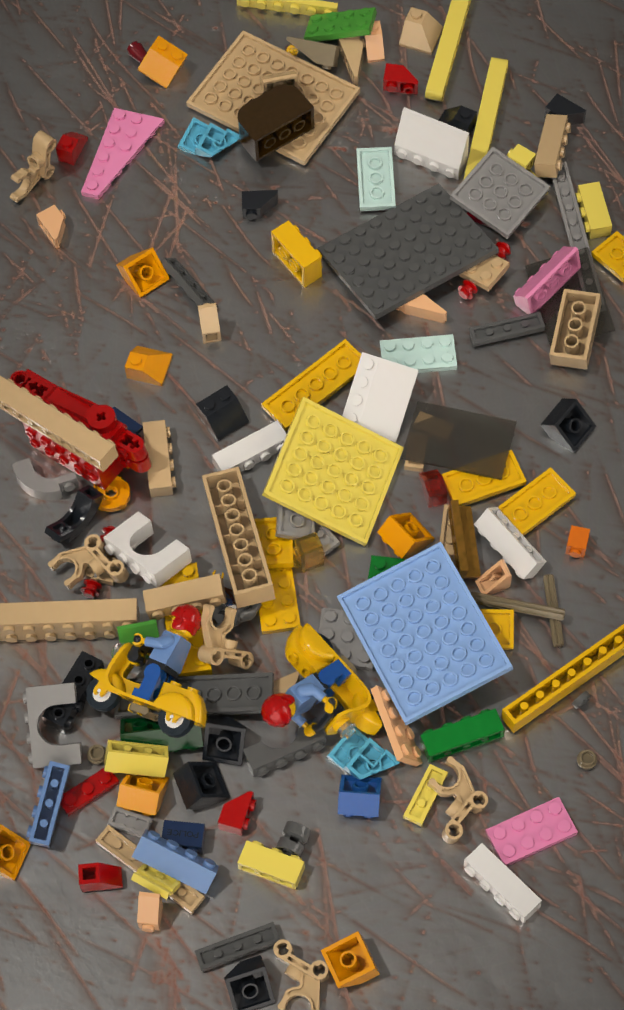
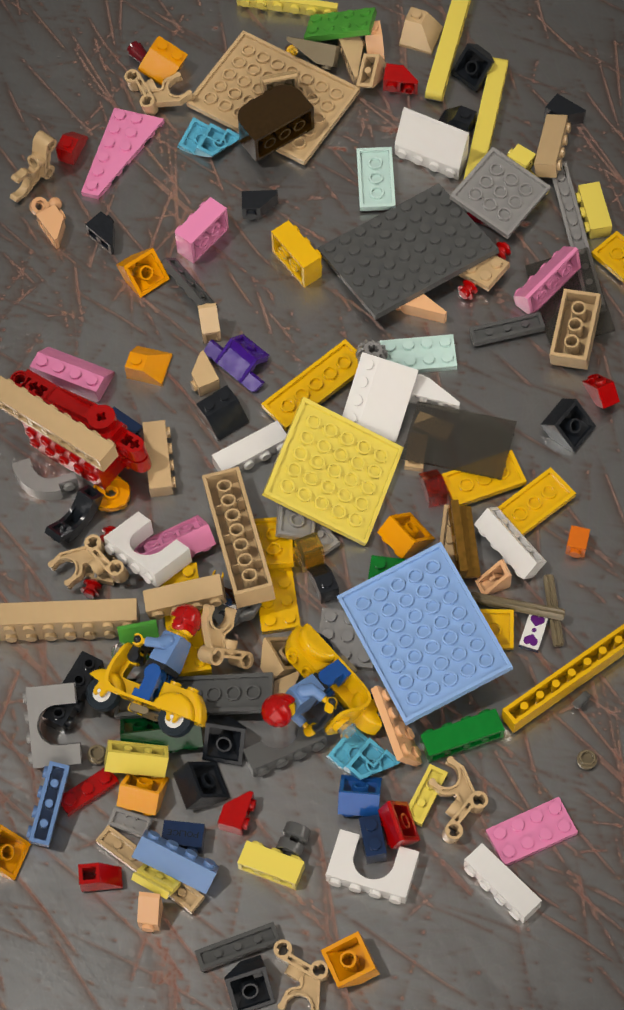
none -> light nougat plate [29,197,62,215]
none -> bright pink slope [29,347,115,403]
none -> black slope [85,212,115,255]
none -> tan piece [124,69,194,116]
none -> bright pink slope [134,515,216,559]
none -> bright pink brick [175,197,229,264]
none -> tan slope [190,350,220,397]
none -> dark purple plate [204,334,270,392]
none -> tan slope [260,636,300,681]
none -> black slope [307,563,339,604]
none -> white arch [326,829,420,904]
none -> tan slope [356,53,386,88]
none -> light grey gear [356,338,388,364]
none -> dark blue brick [359,814,387,864]
none -> red slope [378,801,421,850]
none -> white slope [409,374,460,415]
none -> black slope [451,43,494,92]
none -> tile [519,614,549,653]
none -> red slope [582,374,620,409]

